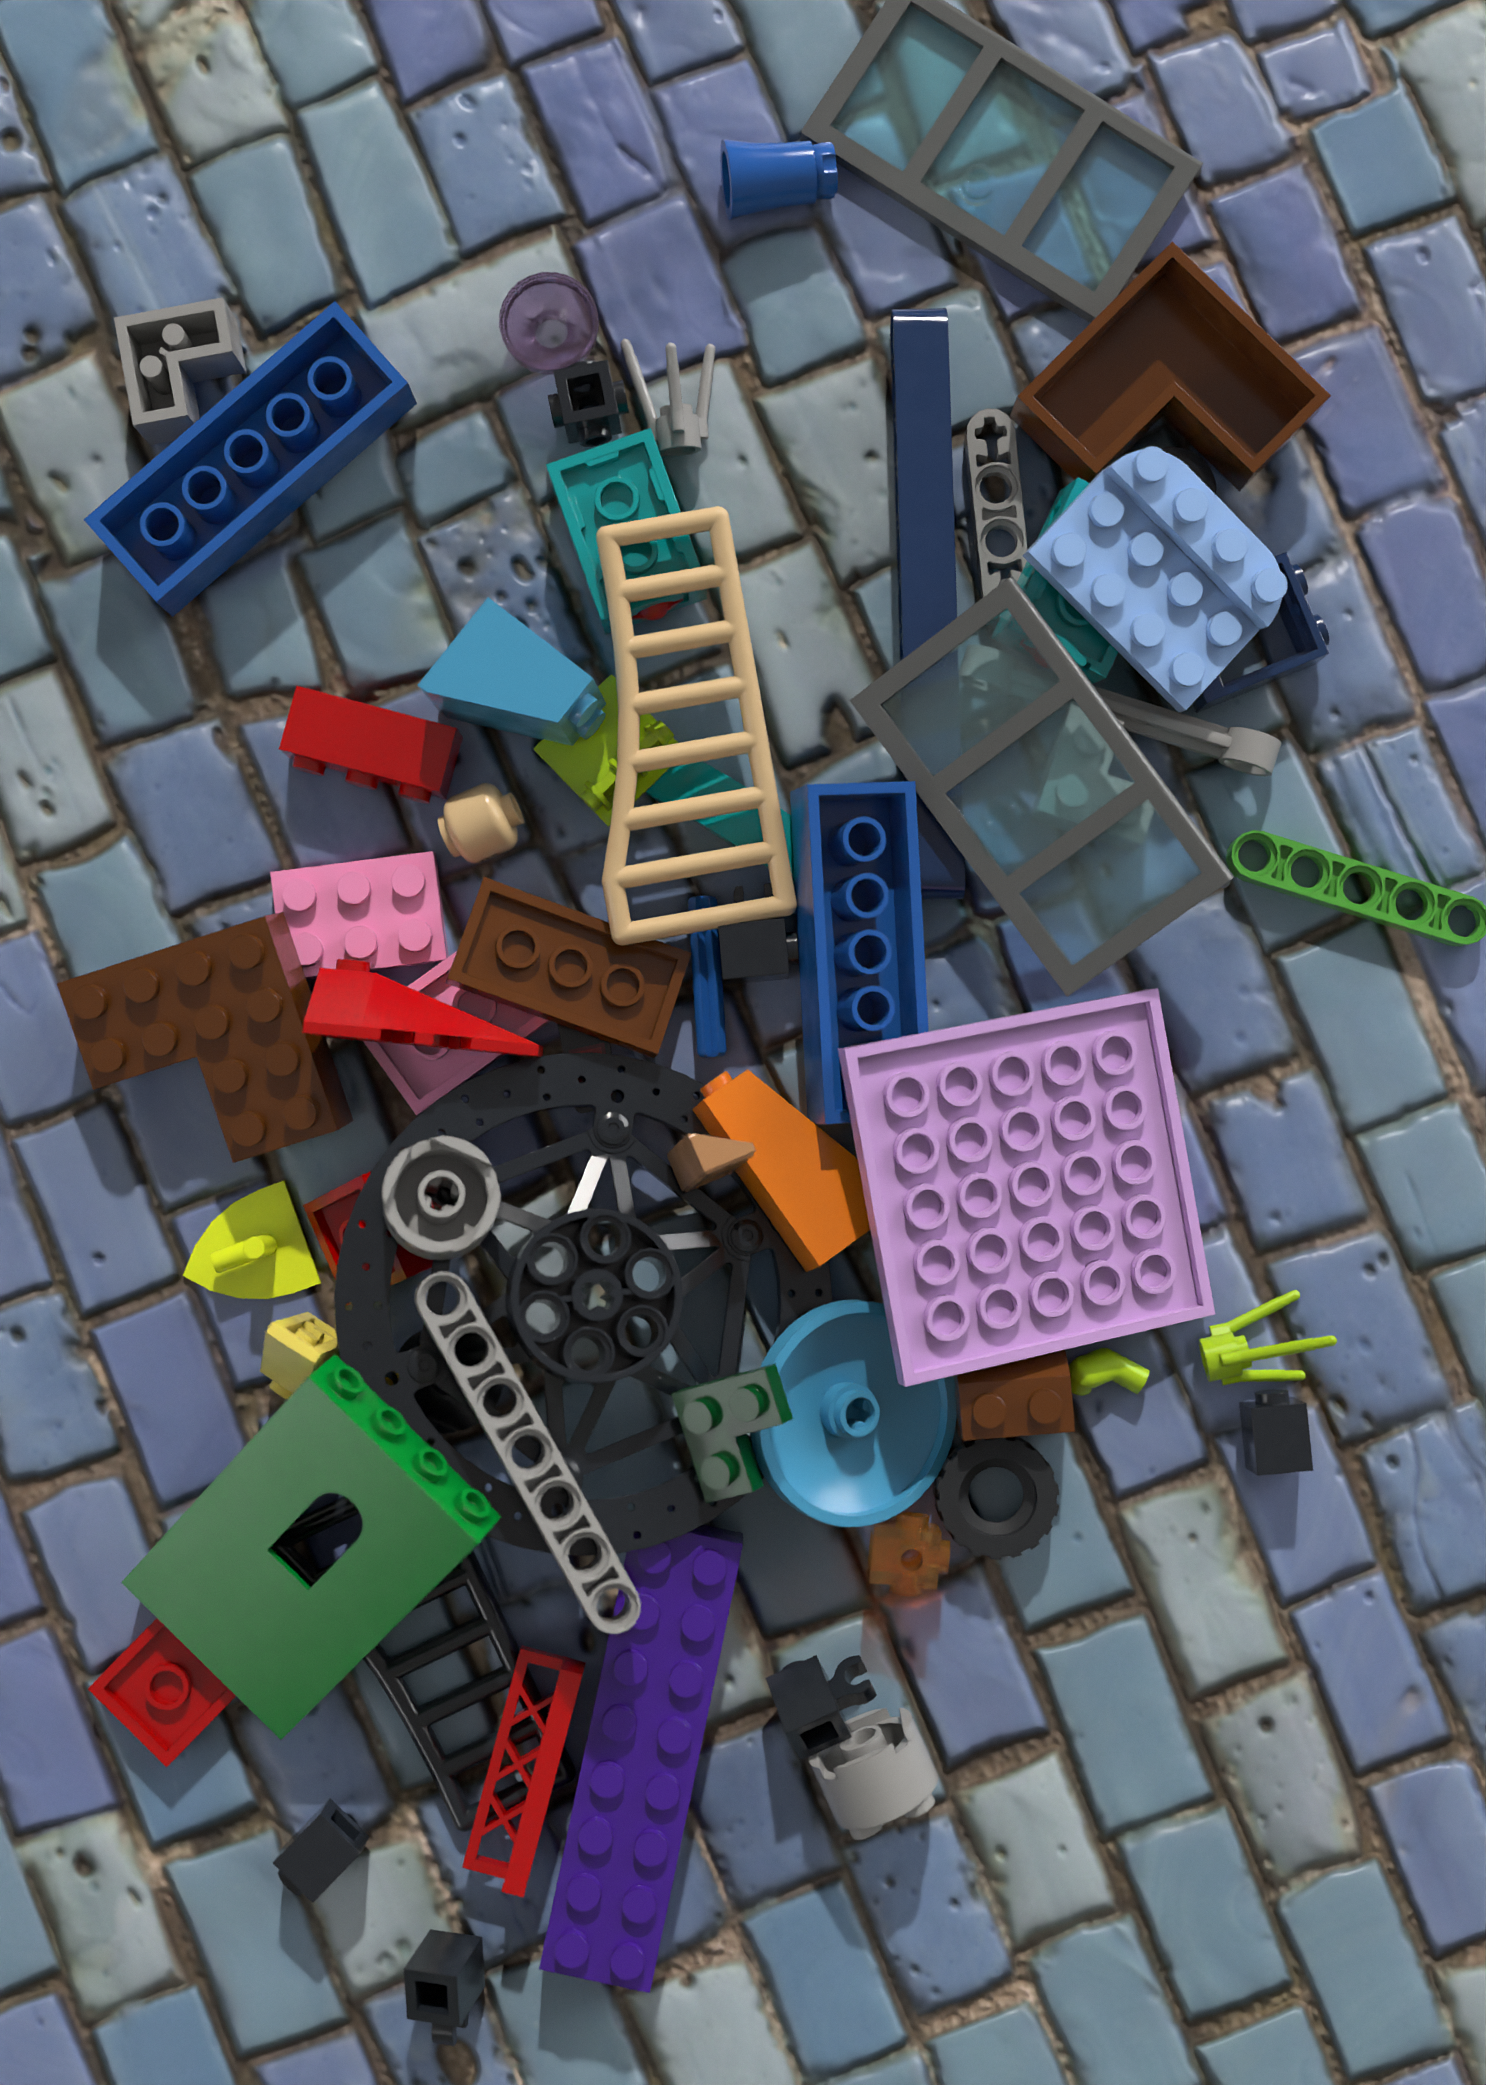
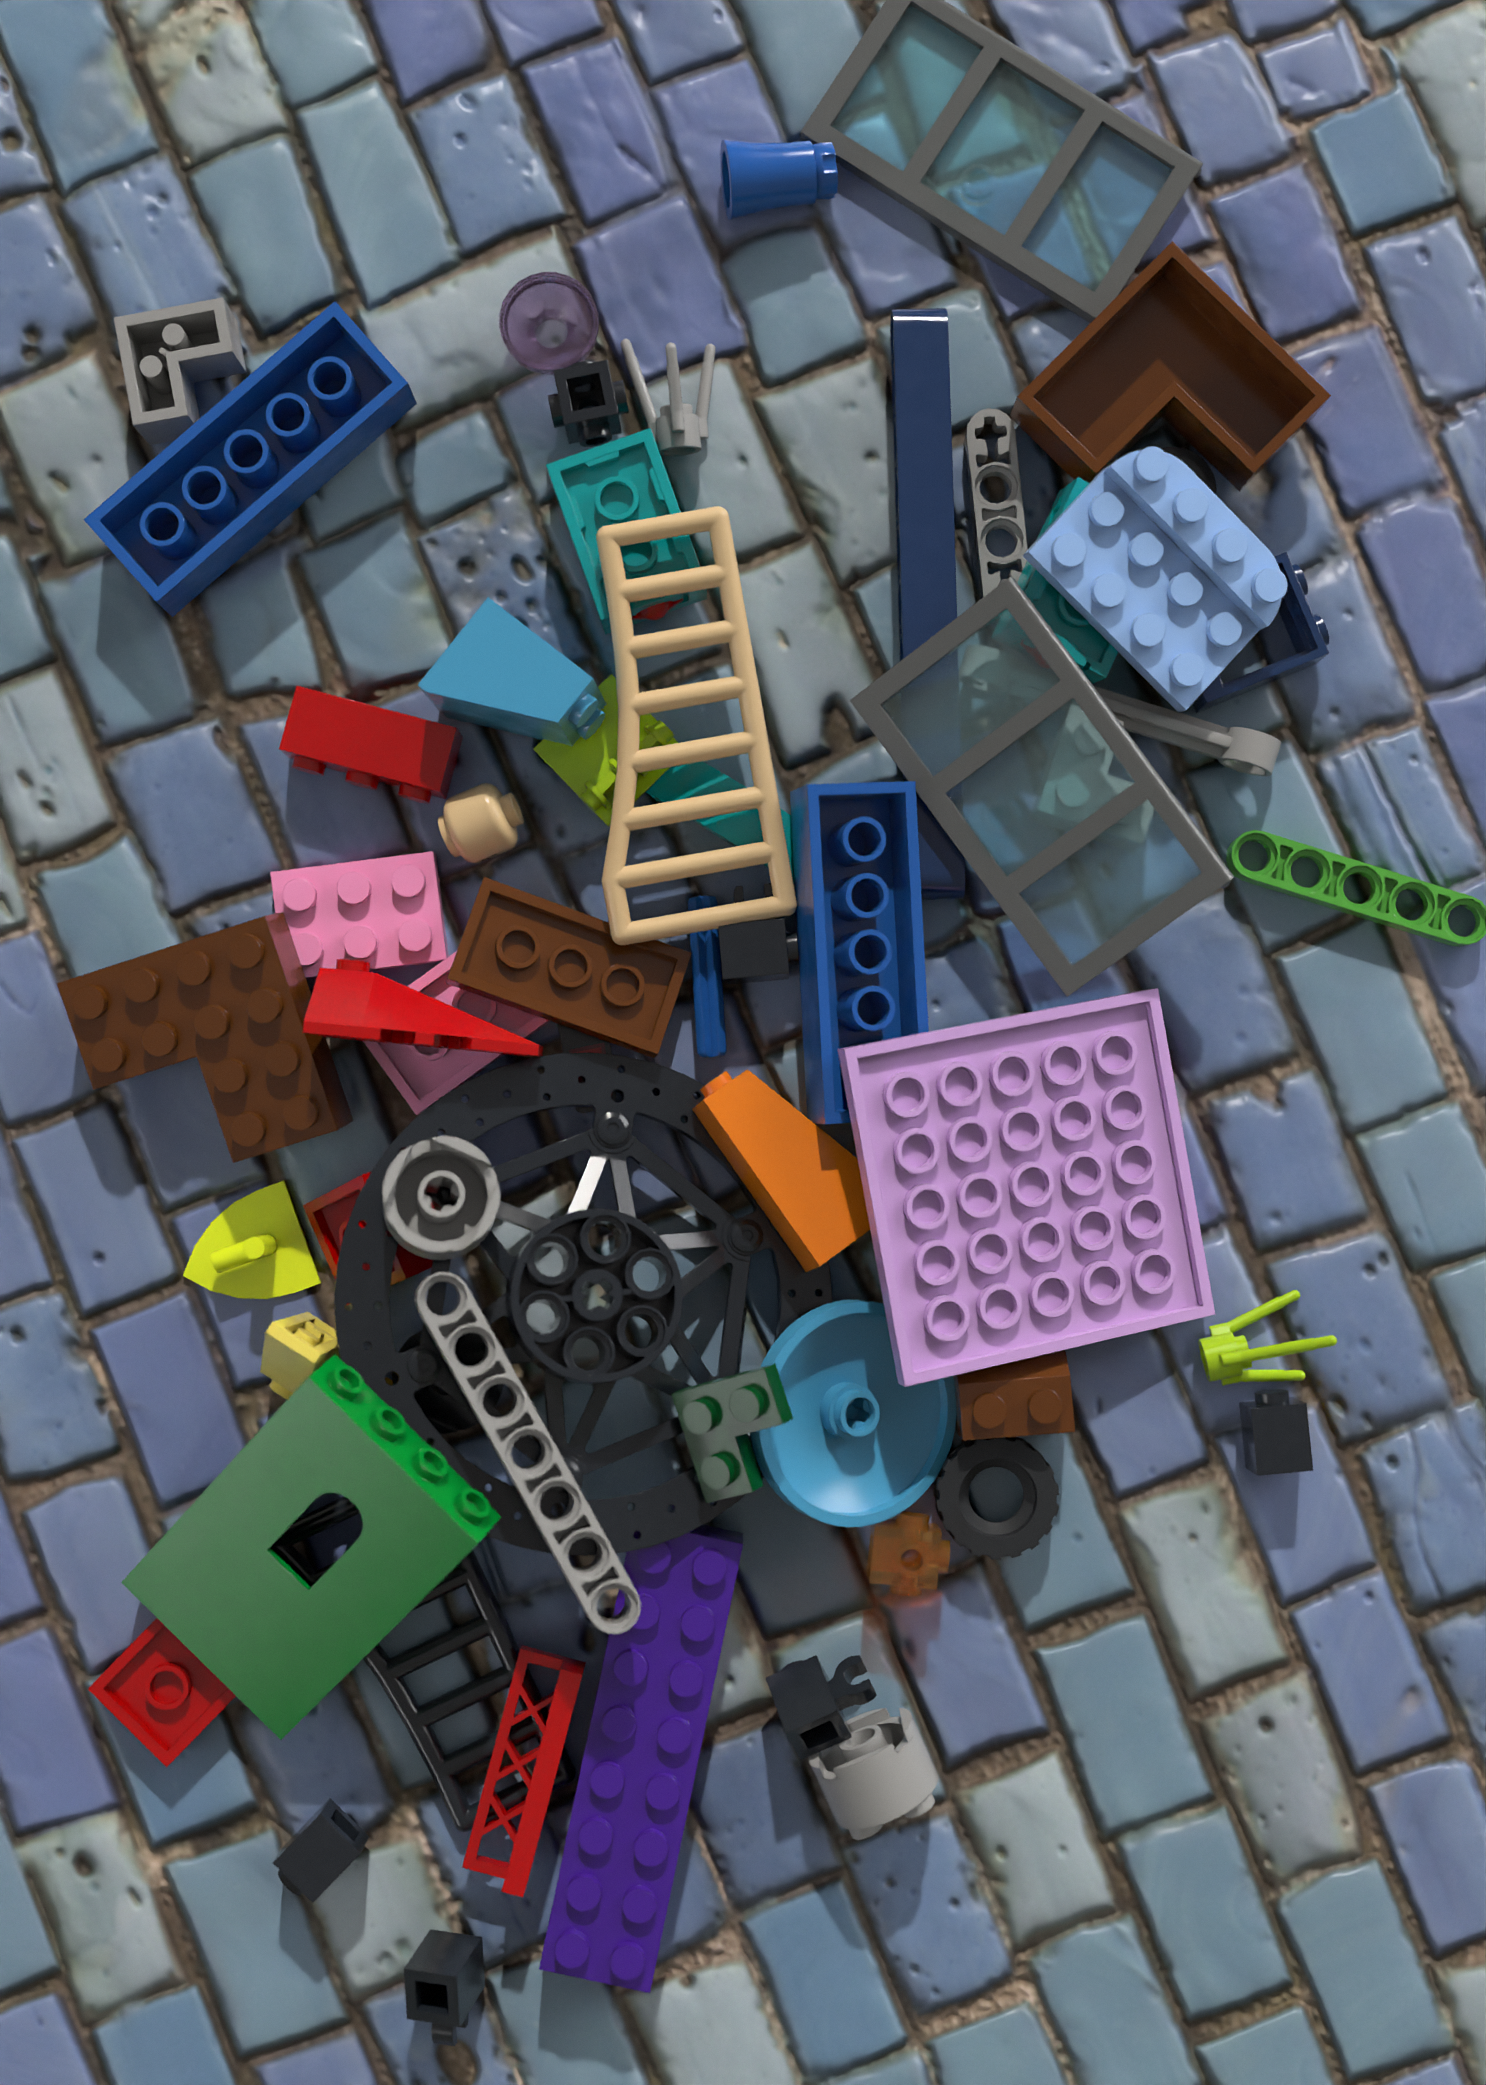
medium nougat slope [667,1134,756,1193] -> none
lime arm [1069,1348,1150,1396] -> none

